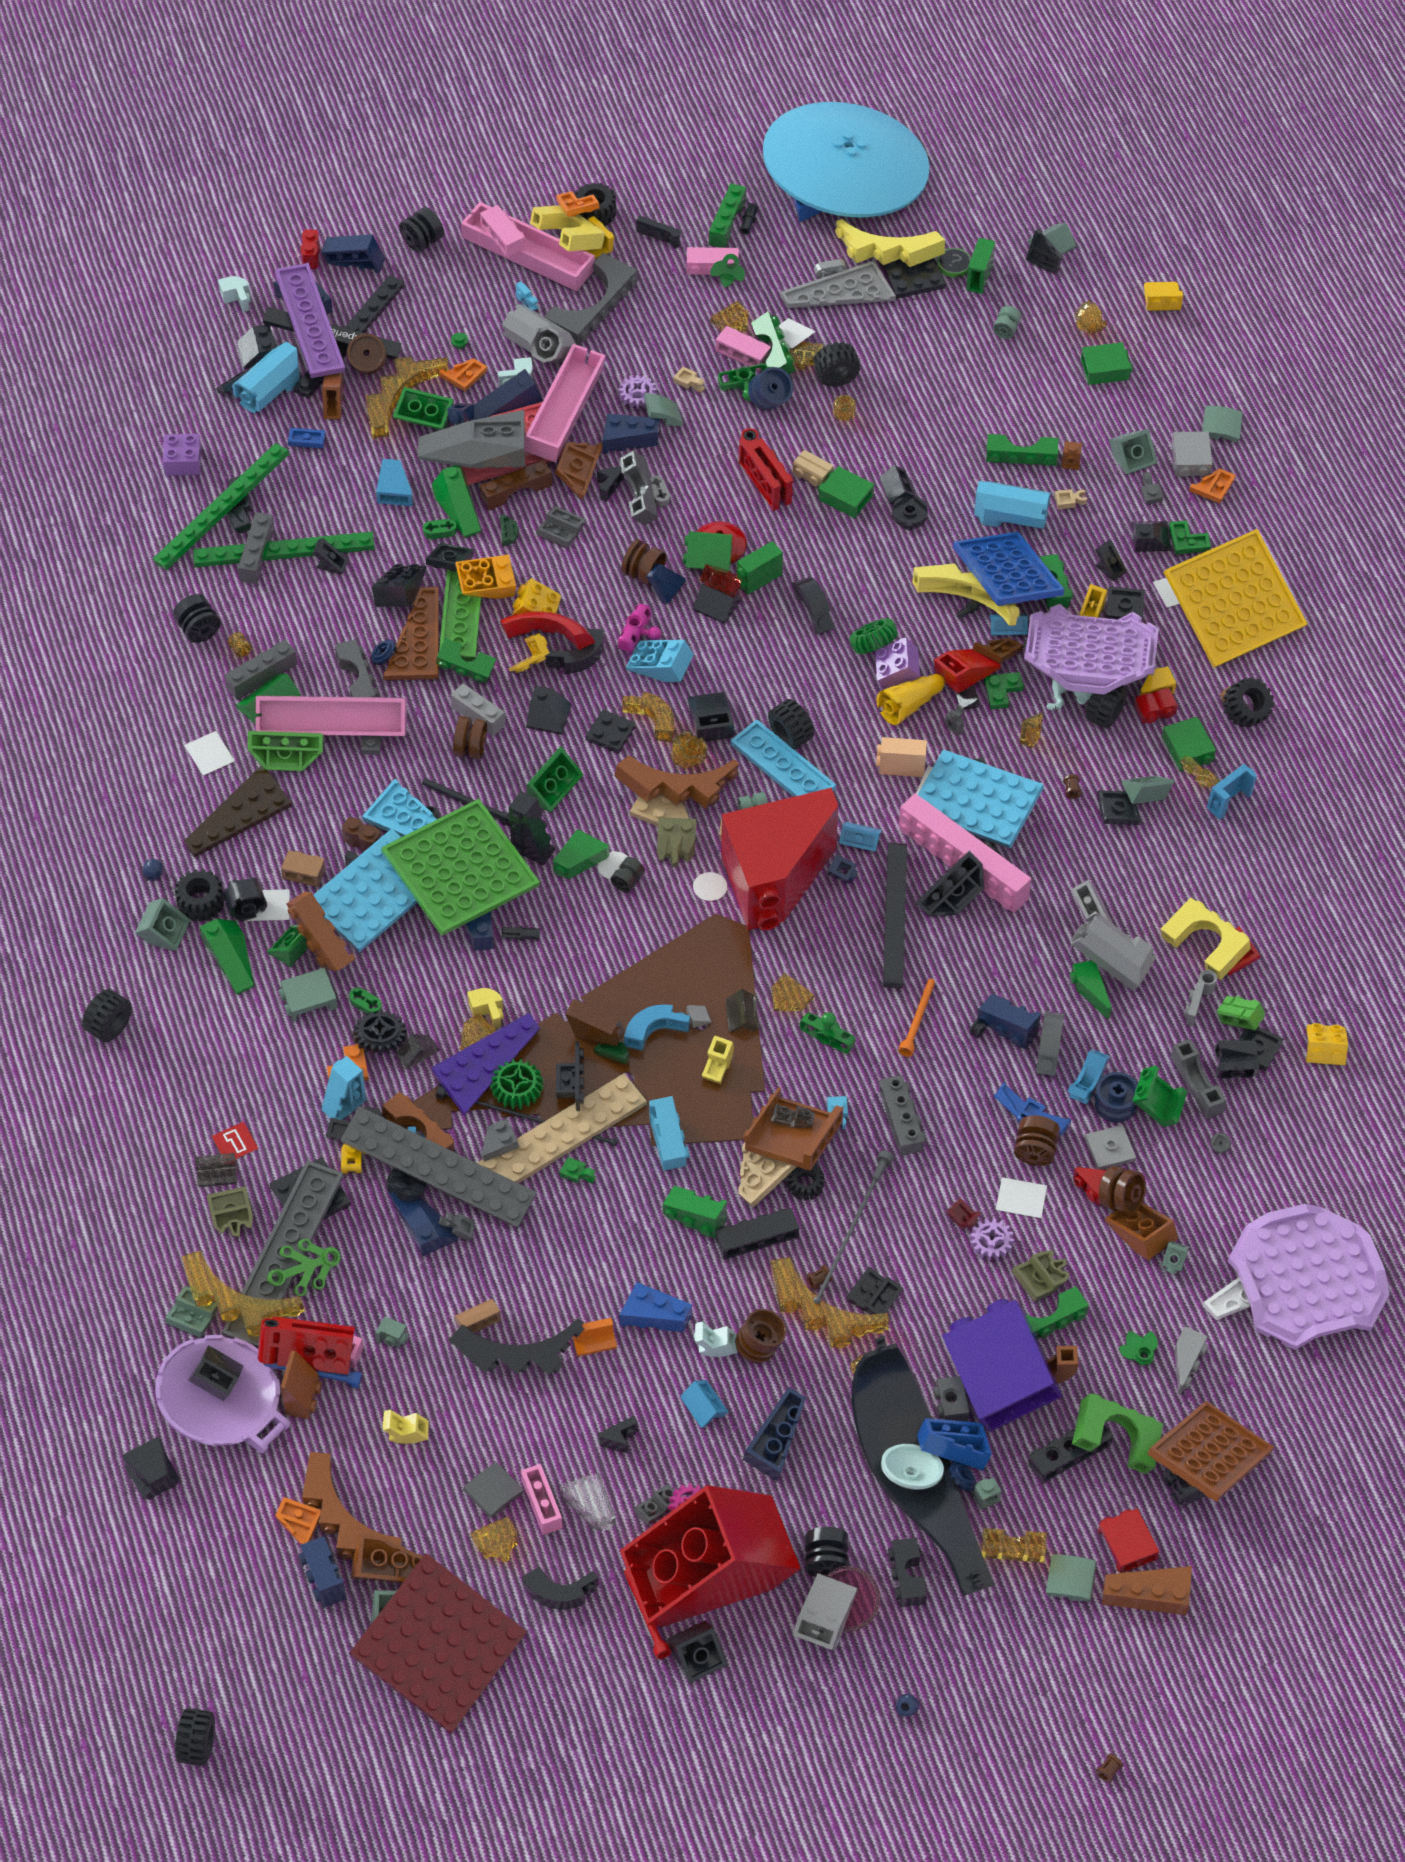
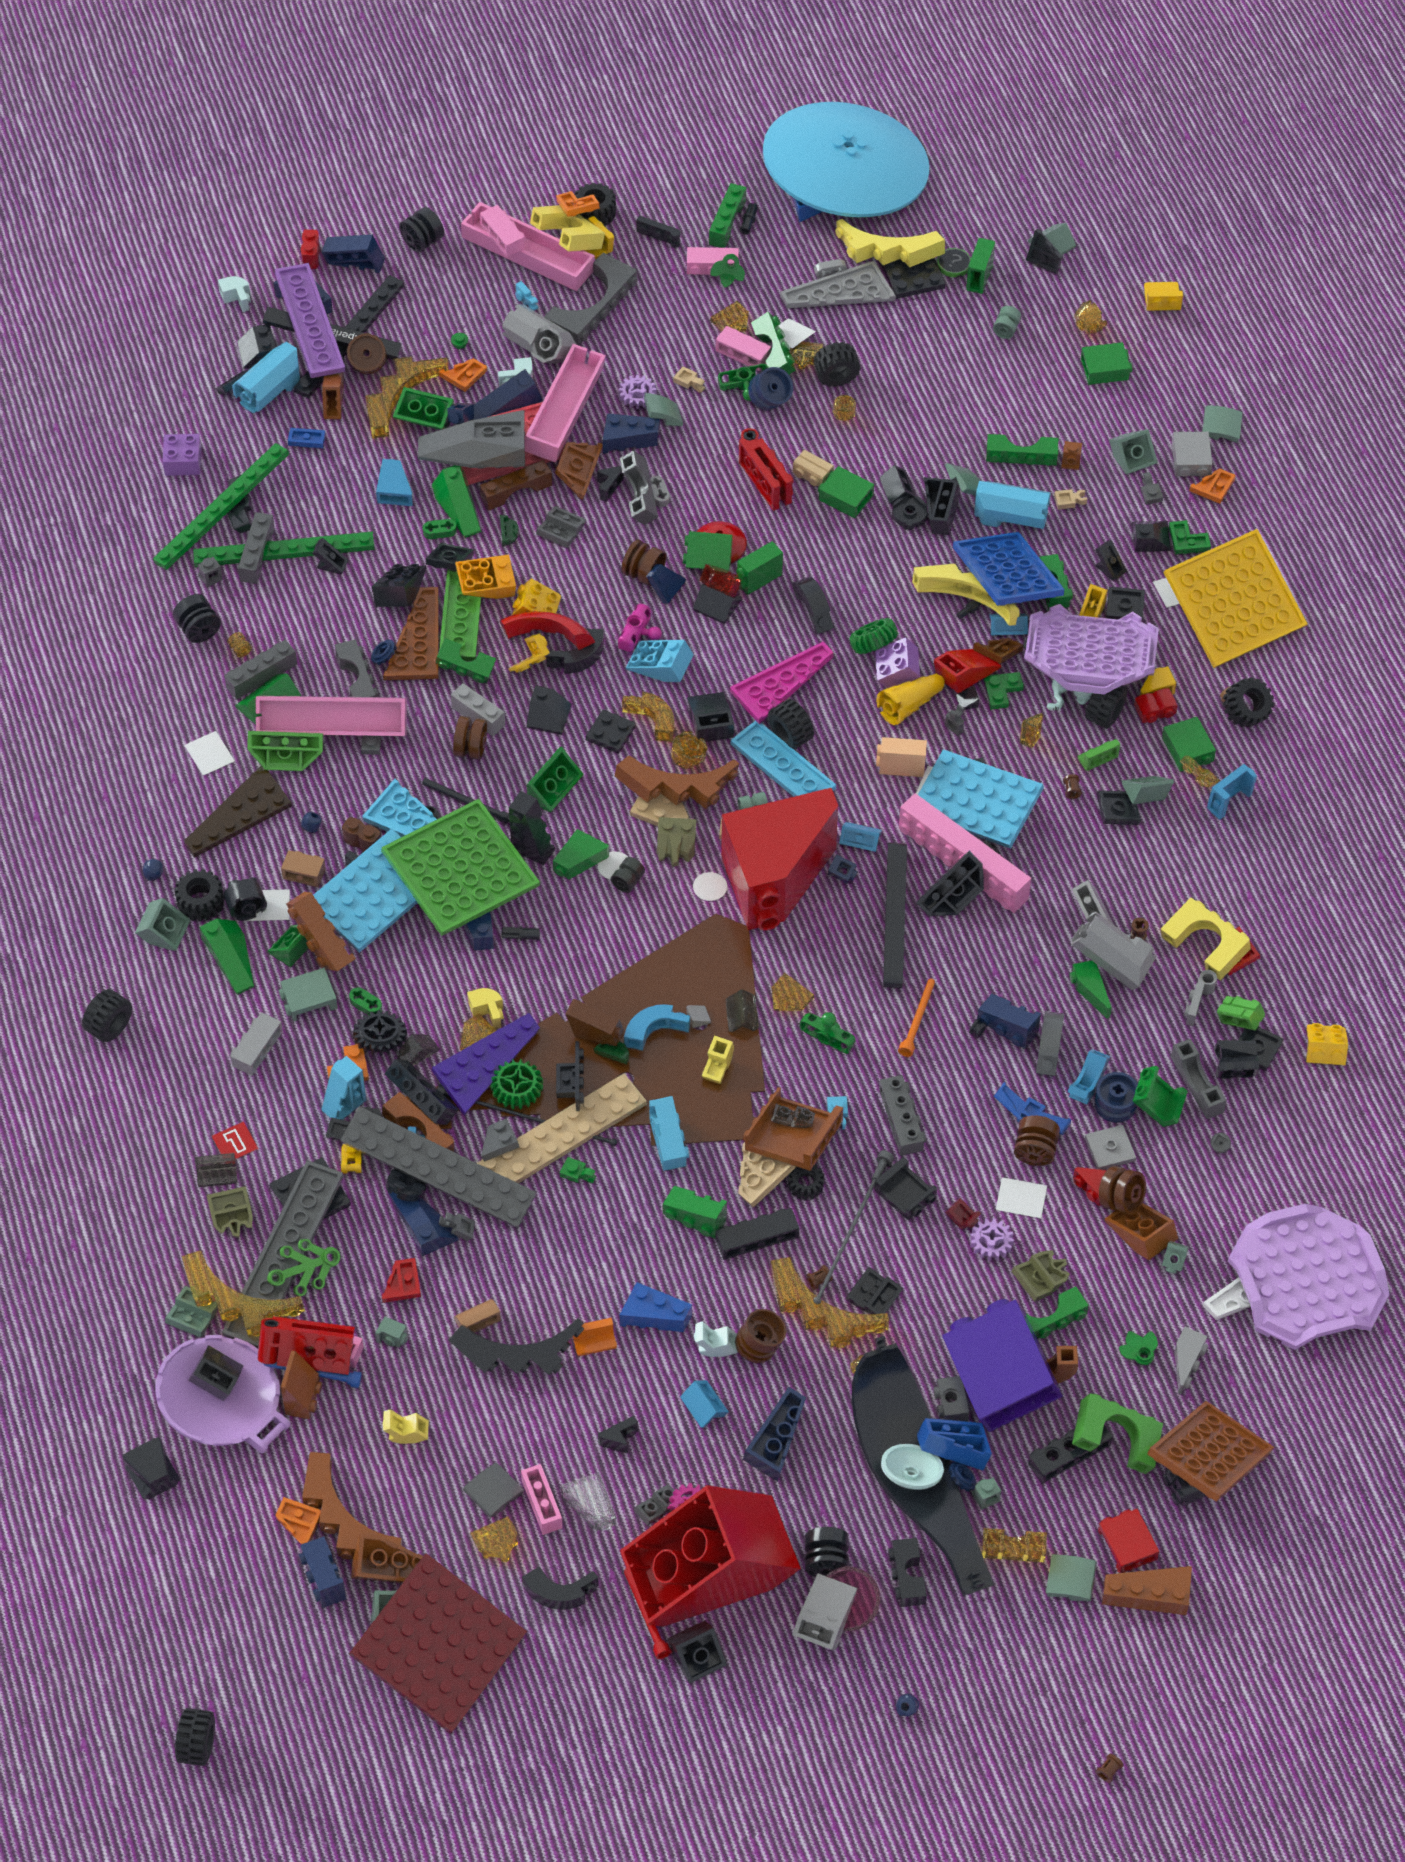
none -> dark grey brick [198,557,223,587]
none -> light grey brick [230,1012,283,1076]
none -> dark blue piece [301,812,322,833]
none -> red wing [382,1258,421,1303]
none -> black brick [385,1059,459,1125]
none -> dark pink wing [730,642,834,724]
none -> black panel [874,1157,937,1221]
none -> black wedge [924,477,961,535]
none -> sand green slope [945,463,980,496]
none -> bright green bracket [1078,739,1120,771]
none -> reddish brown bush [1130,917,1149,940]

